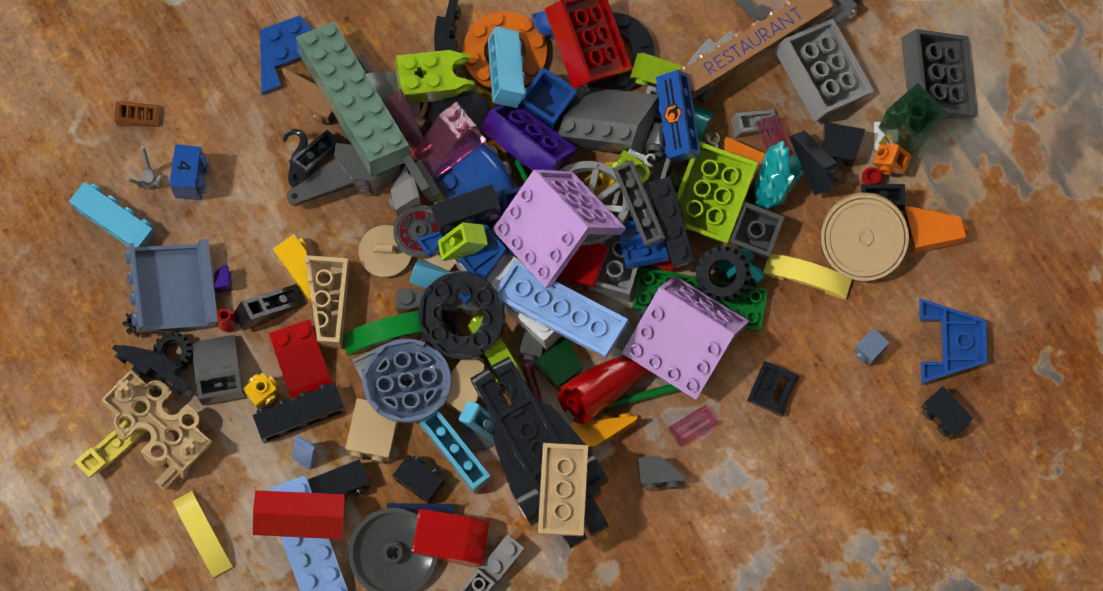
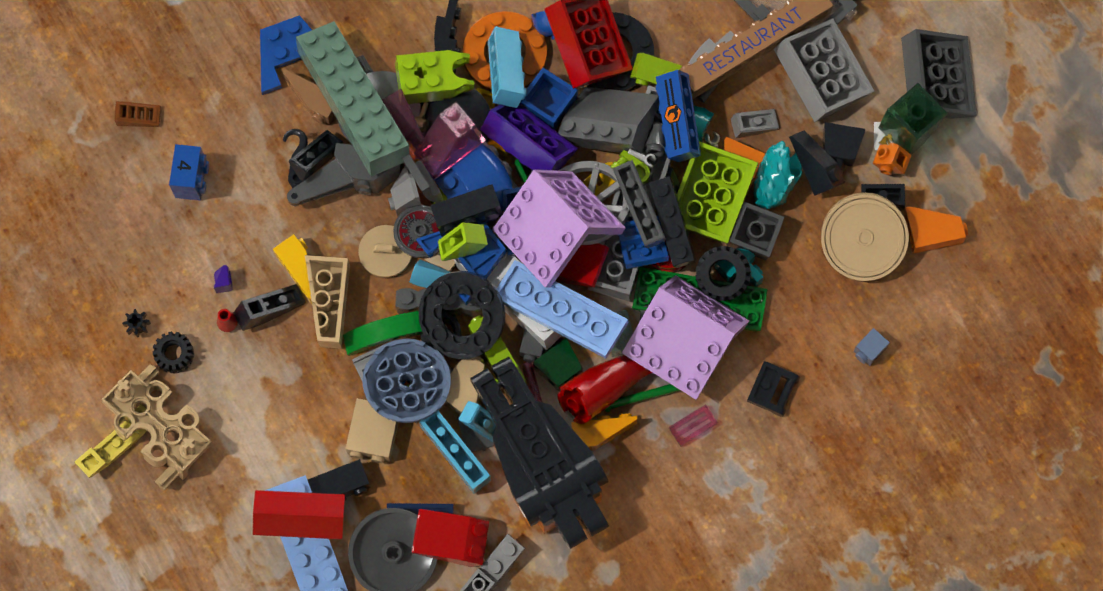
medium azure brick [68,182,155,247] -> none
black slope [112,345,194,397] -> none
sand blue panel [125,239,218,333] -> none
light grey plant [127,146,162,190] -> none
light yellow slope [172,491,233,578] -> none
dark grey slope [192,334,245,405] -> none
yellow brick [243,373,279,410] -> none
black brick [252,383,346,443] -> none
red slope [269,319,332,399] -> none
medium blue slope [293,436,319,469] -> none
black brick [392,454,445,504] -> none
tan plate [538,443,588,537] -> none
dark grey slope [638,456,685,491] -> none
clear pink tile [756,114,792,155] -> none
light yellow slope [763,254,852,300] -> none
red plate [861,167,883,184] -> none
blue wing [919,298,987,385] -> none
black brick [921,386,973,440] -> none

